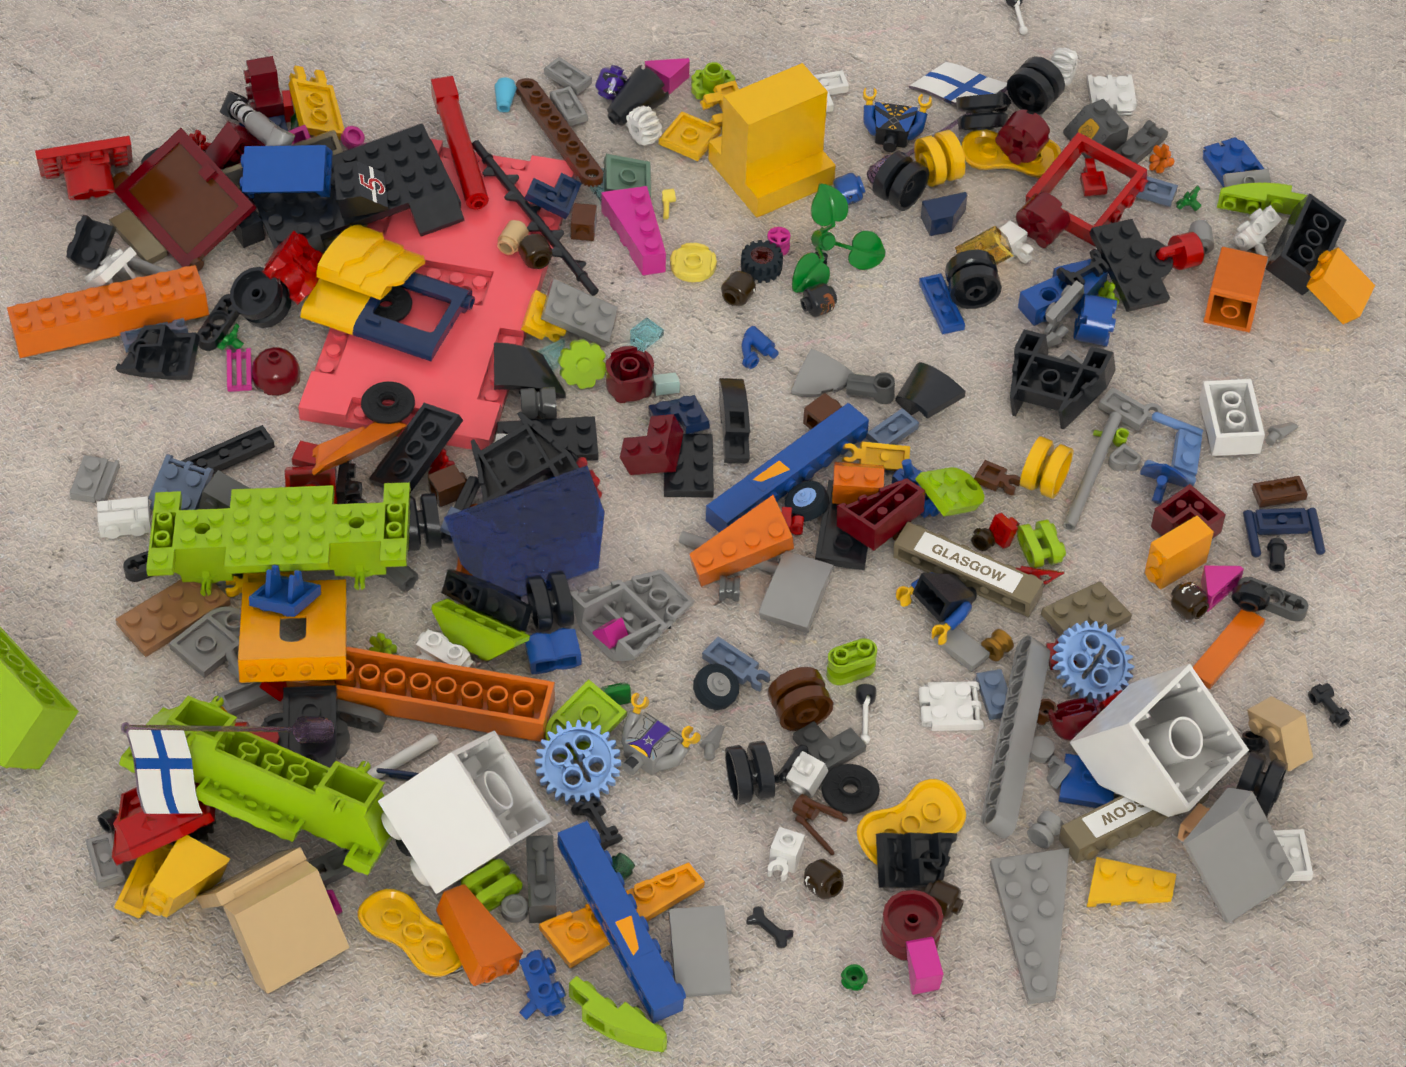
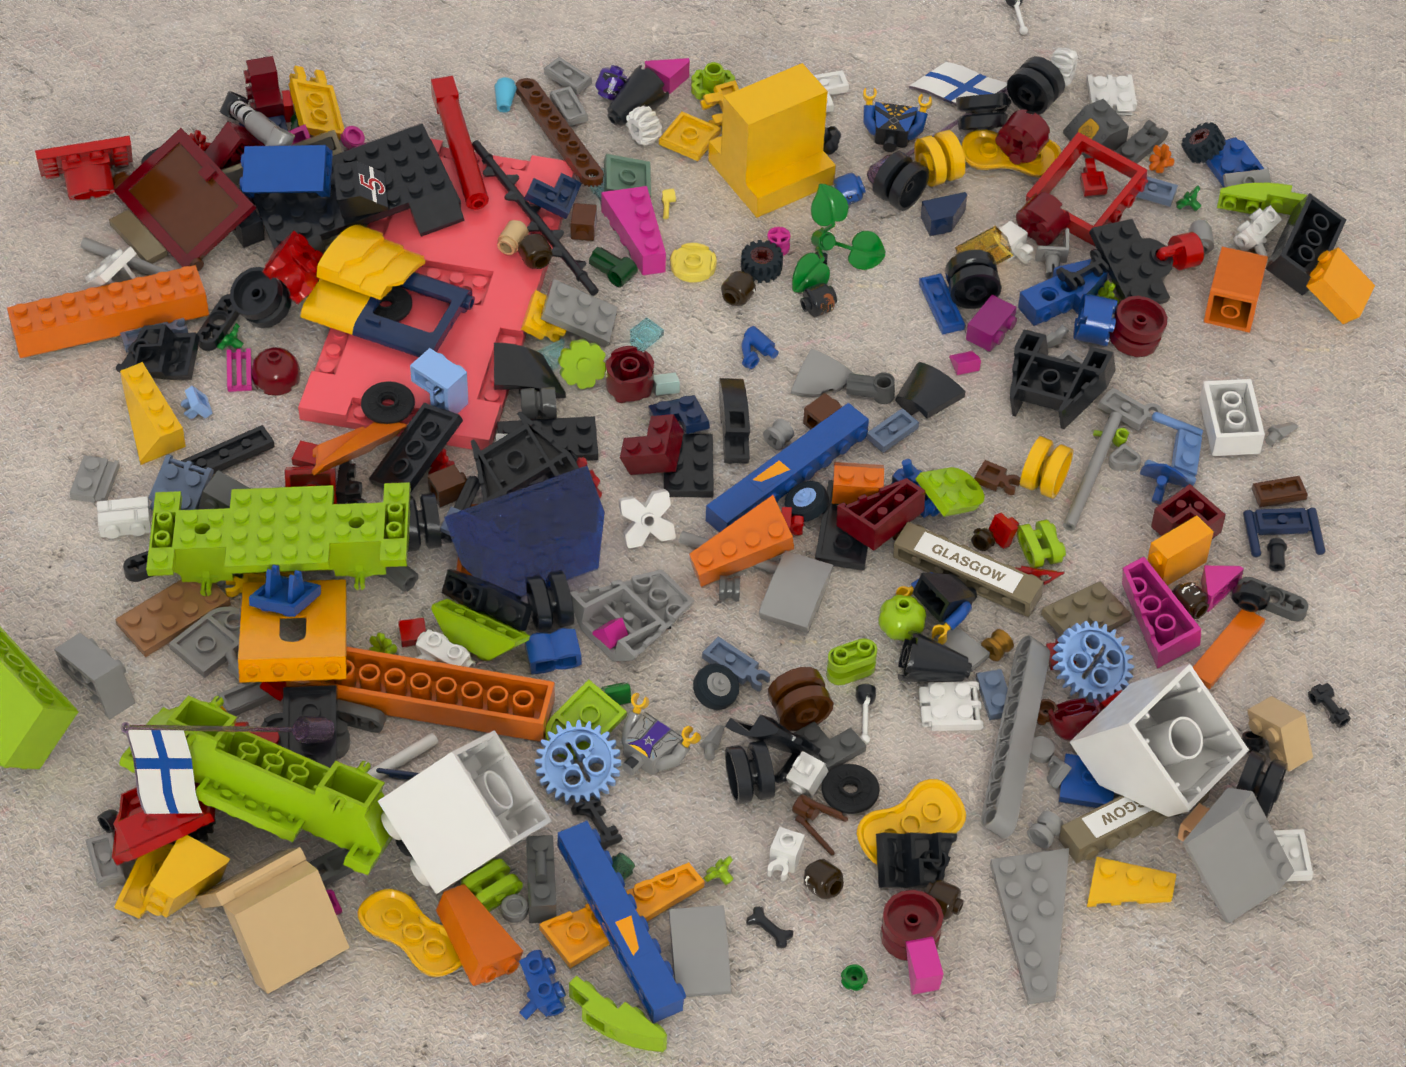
black bracket [66,215,116,270] -> none
yellow plate [842,442,910,471] -> none
light grey hinge [1044,280,1084,336] -> none
none -> light grey wedge [54,633,135,720]
none -> yellow wedge [120,362,186,465]
none -> light blue tile [181,385,213,419]
none -> red tile [398,618,426,647]
none -> light blue brick [410,348,469,414]
none -> dark green piece [589,247,638,287]
none -> white plant [618,489,676,548]
none -> lime plant [703,855,734,885]
none -> black slope [725,714,821,755]
none -> light grey wheel [763,418,794,450]
none -> black plate [823,126,841,155]
none -> lime plant [878,595,926,641]
none -> black cone [898,630,972,682]
none -> dark pink slope [949,351,981,375]
none -> magenta brick [966,295,1017,352]
none -> light grey bracket [1035,228,1069,279]
none -> dark red wheel [1109,296,1168,357]
none -> dark pink wedge [1122,556,1202,669]
none -> black wheel [1181,122,1226,164]

